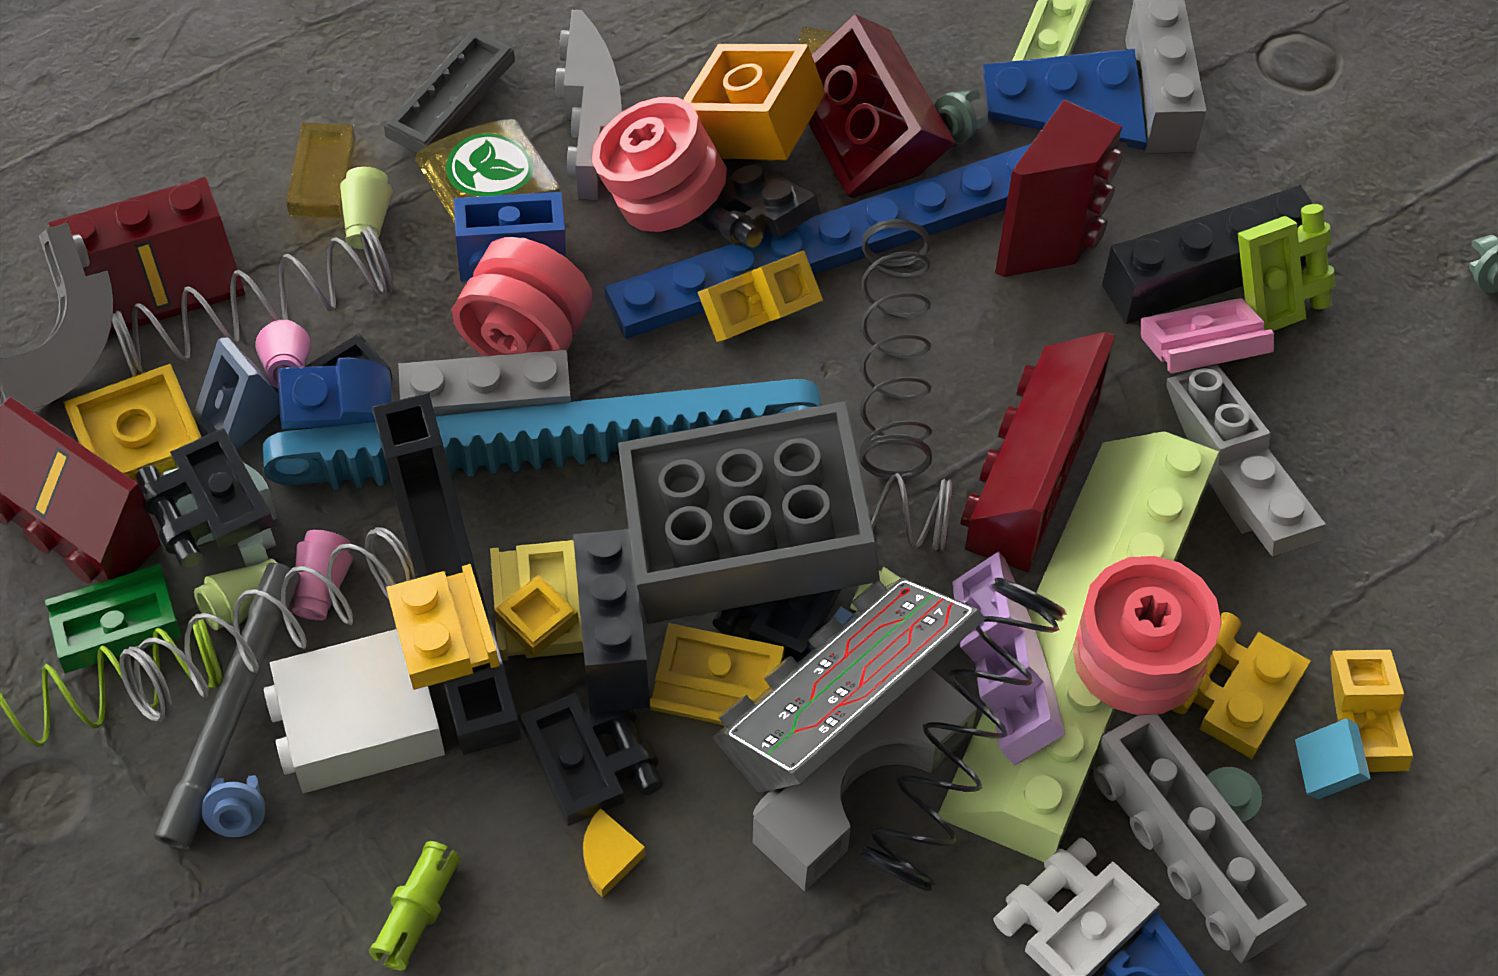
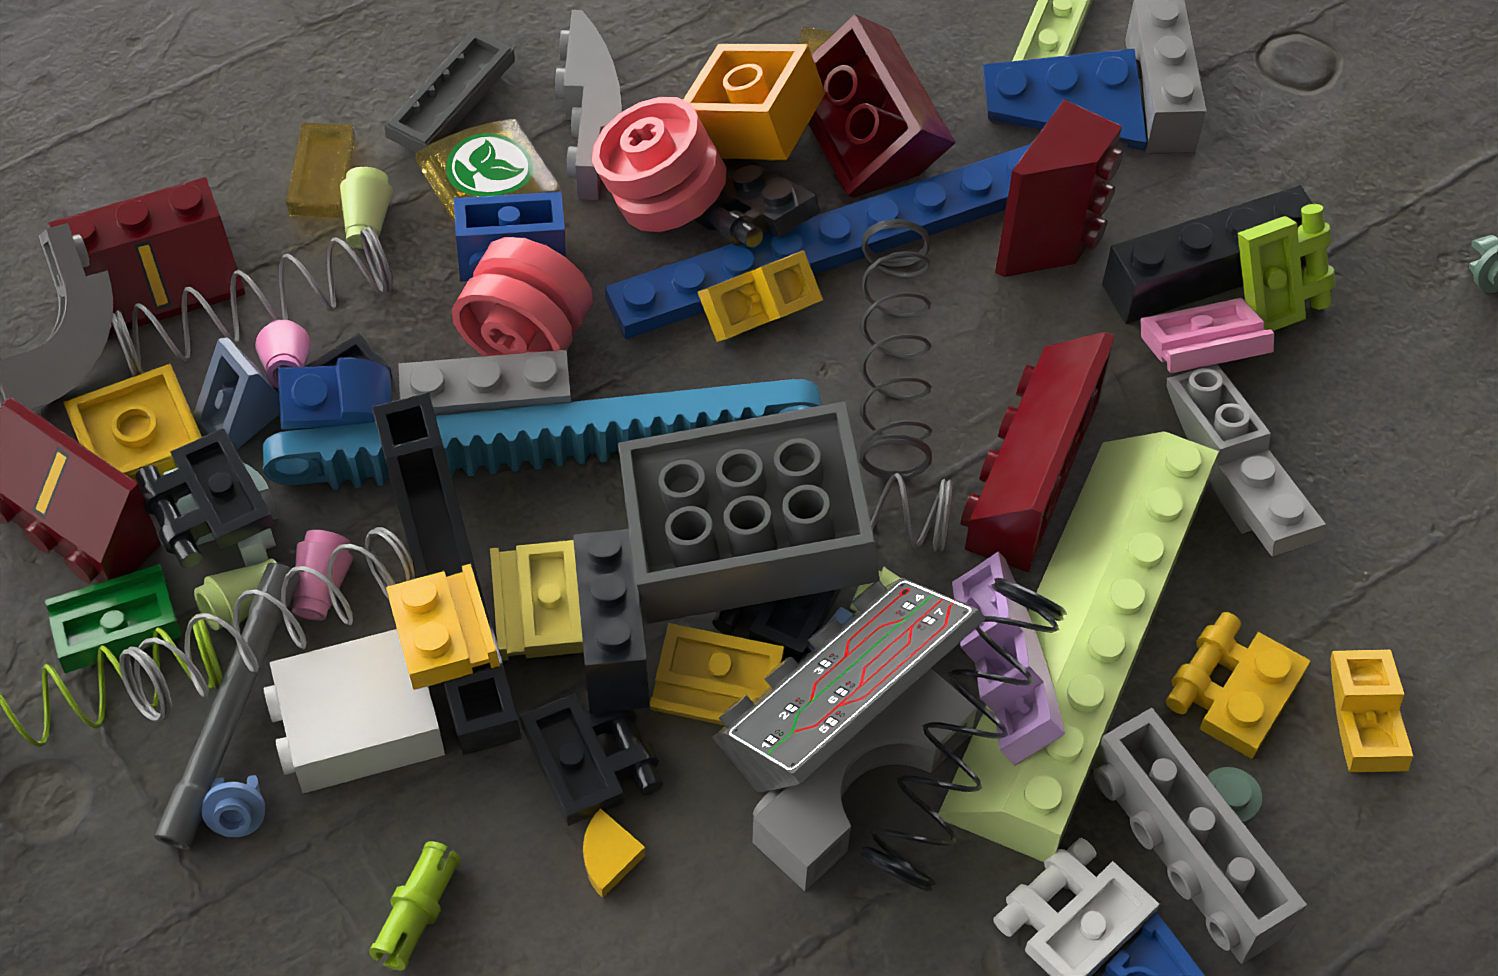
yellow tile [494,575,579,657] -> none
sand green plate [934,90,987,143] -> none
coral wheel [1072,556,1222,715] -> none
medium azure tile [1295,718,1371,799] -> none

